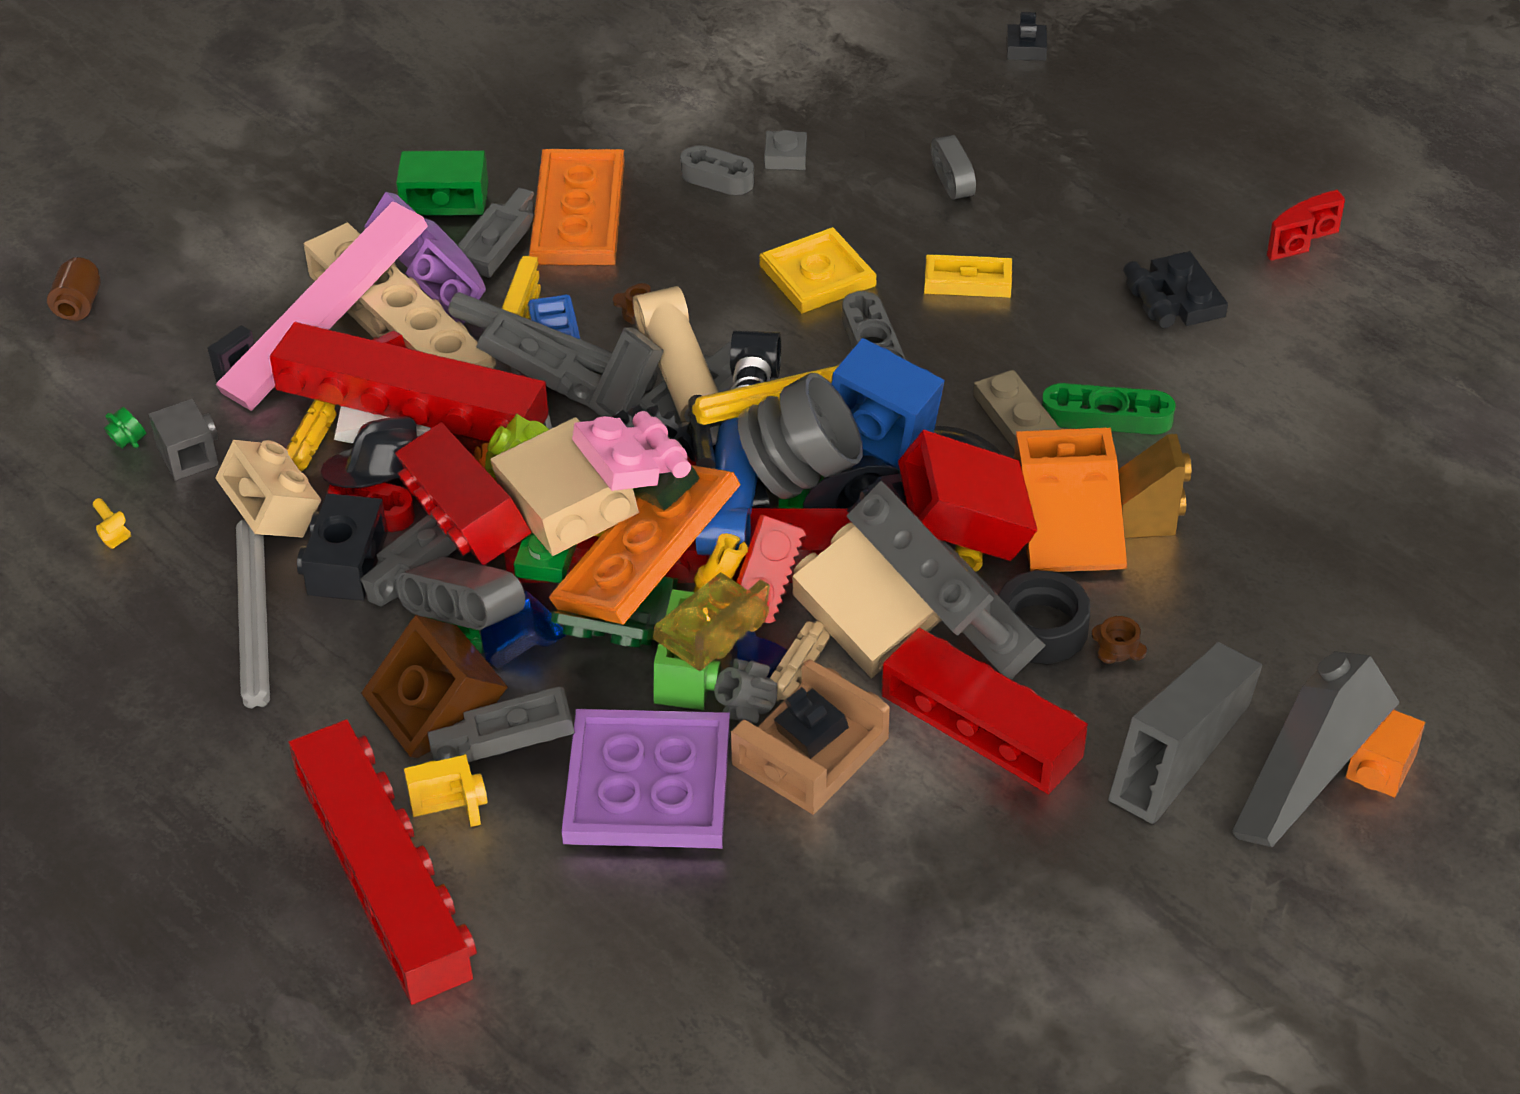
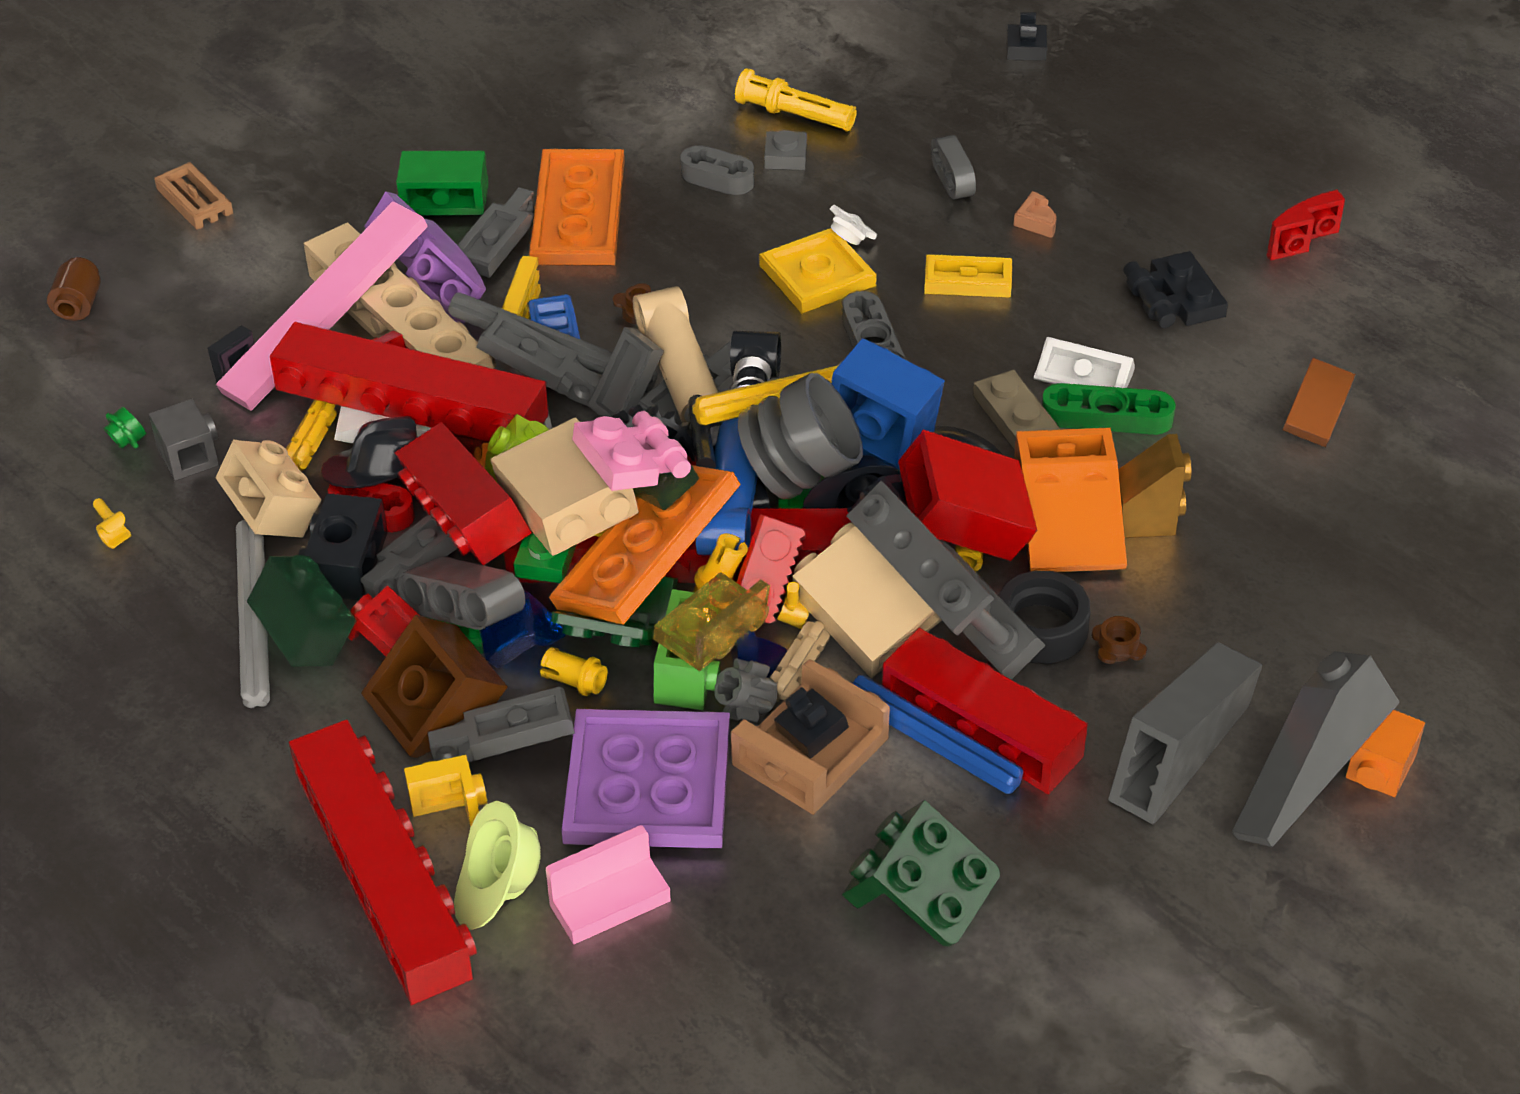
none -> medium nougat tile [154,162,233,230]
none -> clear green brick [247,555,357,667]
none -> red bracket [344,585,420,656]
none -> yellowish green piece [454,801,541,930]
none -> yellow pin [540,647,608,696]
none -> bright pink panel [546,825,671,945]
none -> yellow pin [735,68,857,132]
none -> yellow hand [777,581,810,629]
none -> white plate [830,205,877,245]
none -> dark green bracket [842,800,1000,947]
none -> blue axle [851,675,1024,794]
none -> nougat tile [1014,191,1057,238]
none -> white slope [1034,337,1135,388]
none -> dark orange slope [1282,358,1356,447]

